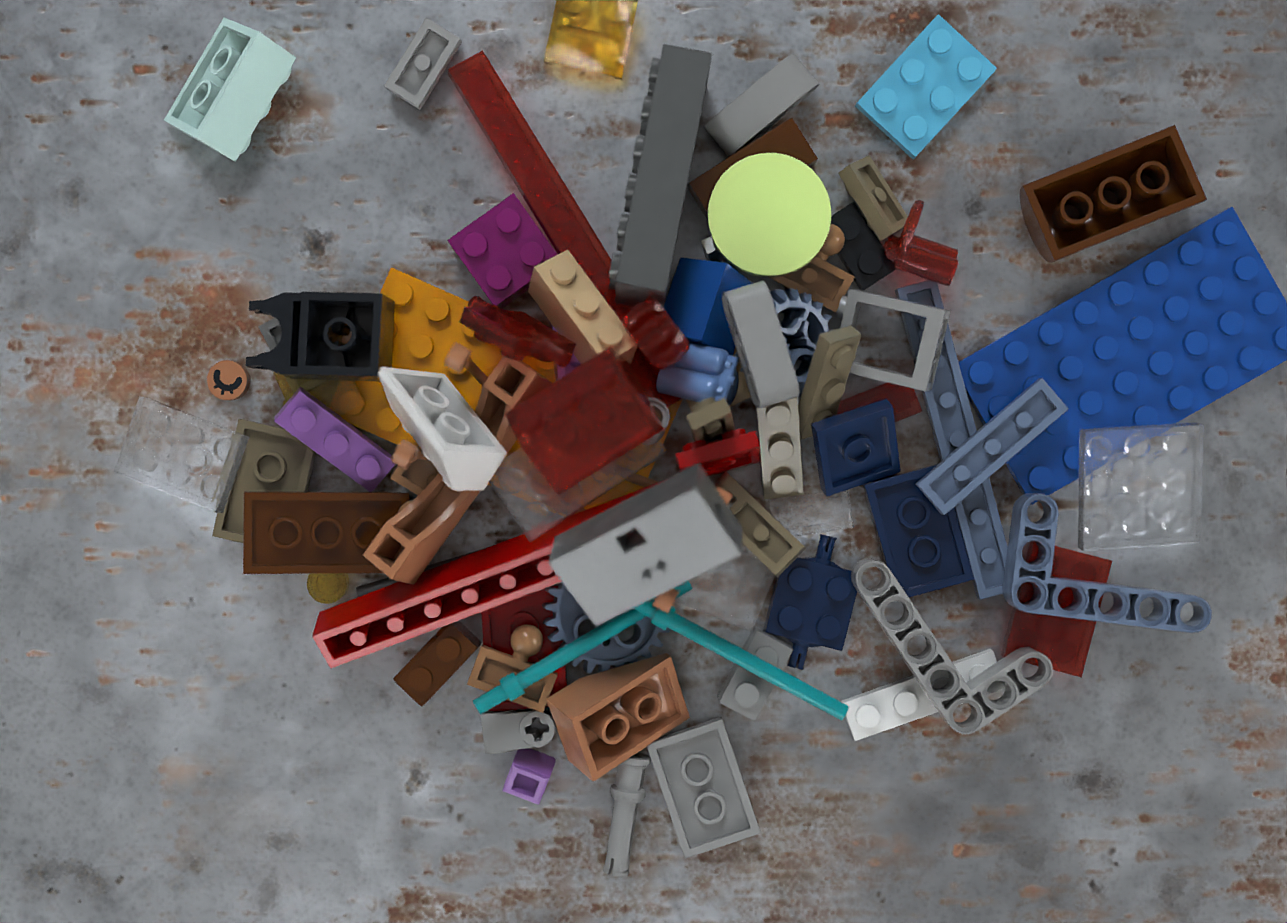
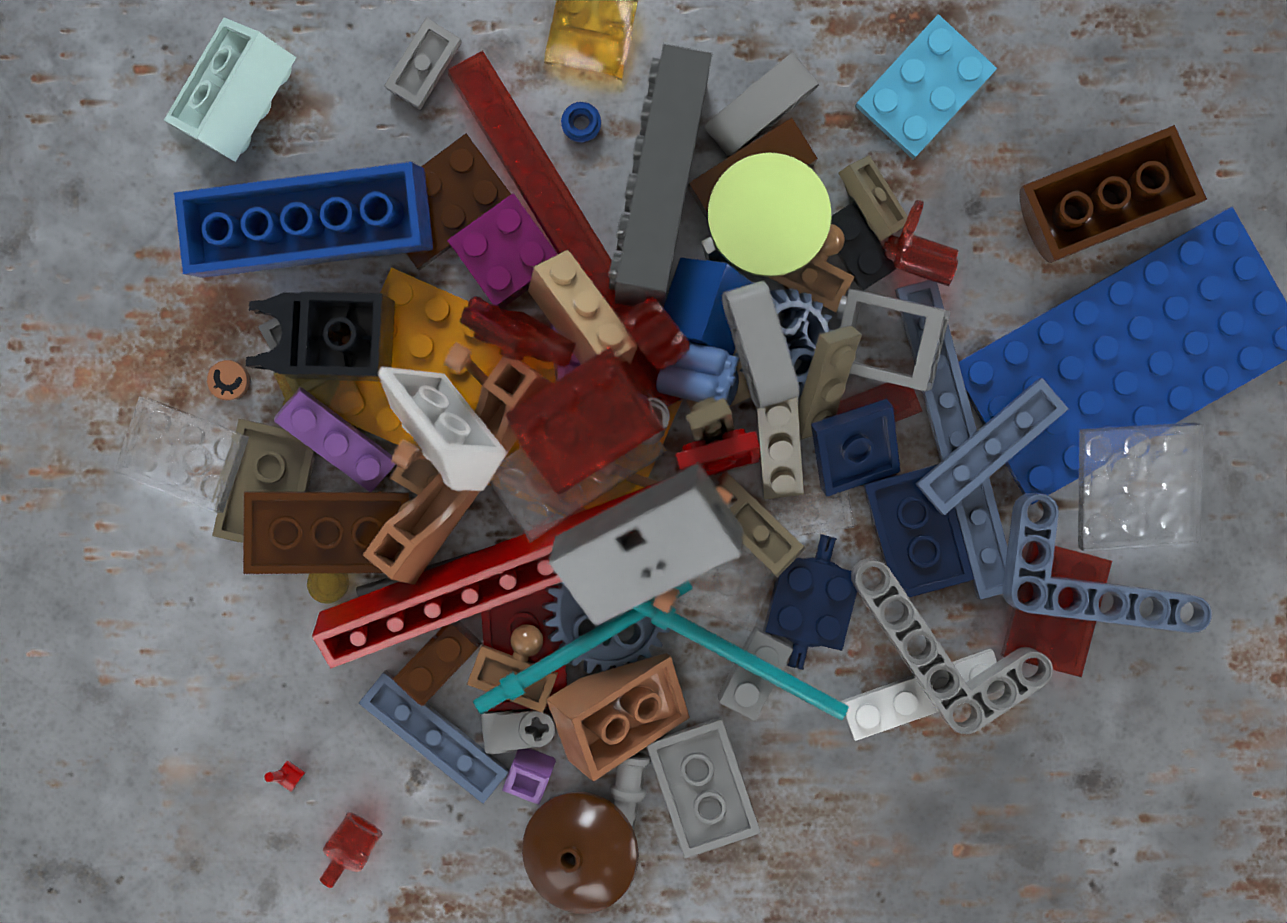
none -> blue brick [174,162,433,278]
none -> red hand [264,760,306,792]
none -> clear red piece [320,812,383,888]
none -> sand blue plate [359,670,509,804]
none -> reddish brown plate [406,133,511,271]
none -> reddish brown dish [522,792,639,914]
none -> blue plate [561,102,601,143]

